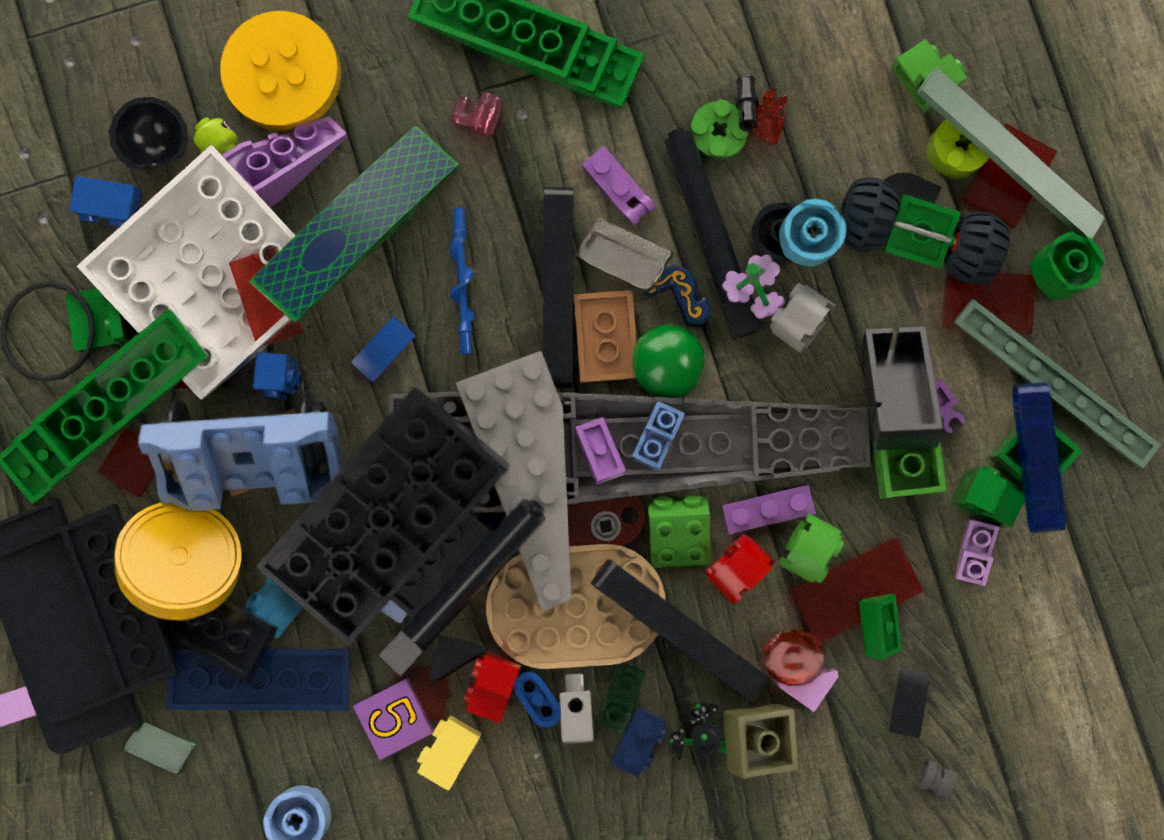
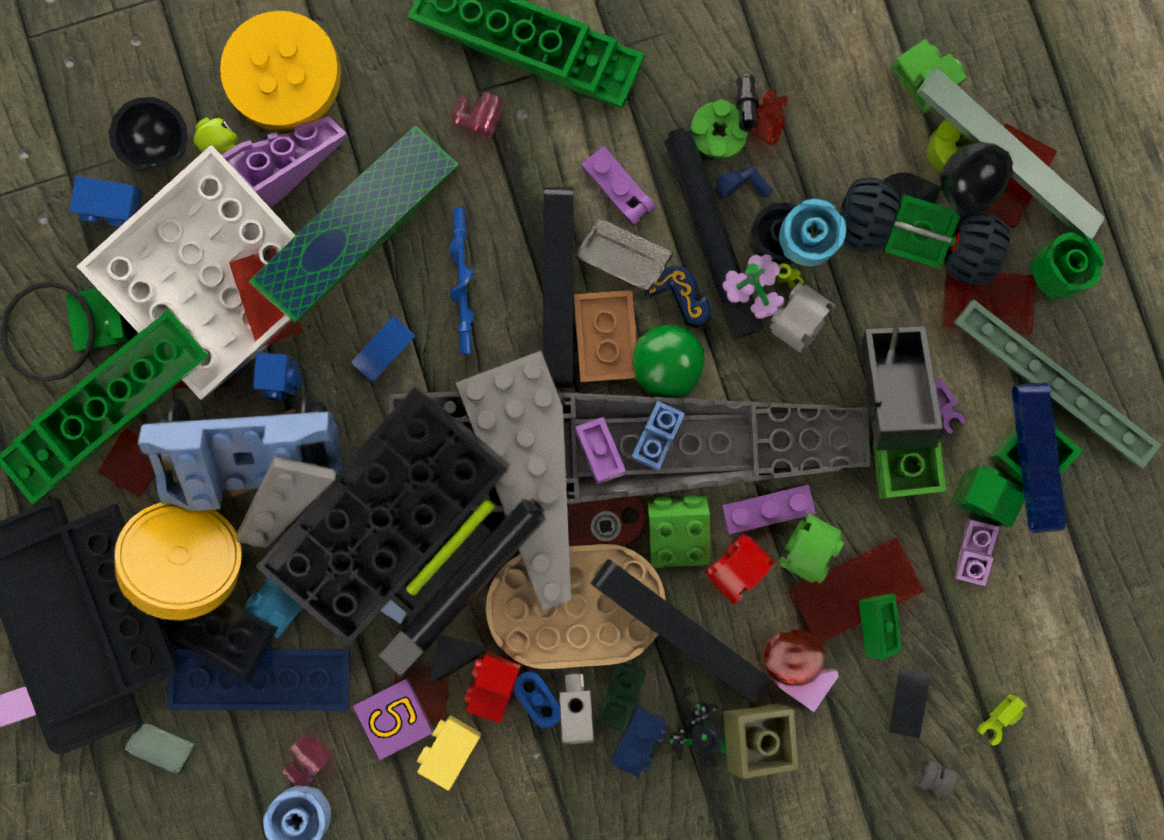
none -> light grey wing [237,456,335,548]
none -> clear pink piece [282,732,334,786]
none -> lime bar [406,499,495,596]
none -> dark blue plate [715,166,773,199]
none -> lime arm [775,263,804,290]
none -> black cylinder [940,142,1013,216]
none -> lime plate [977,694,1027,746]

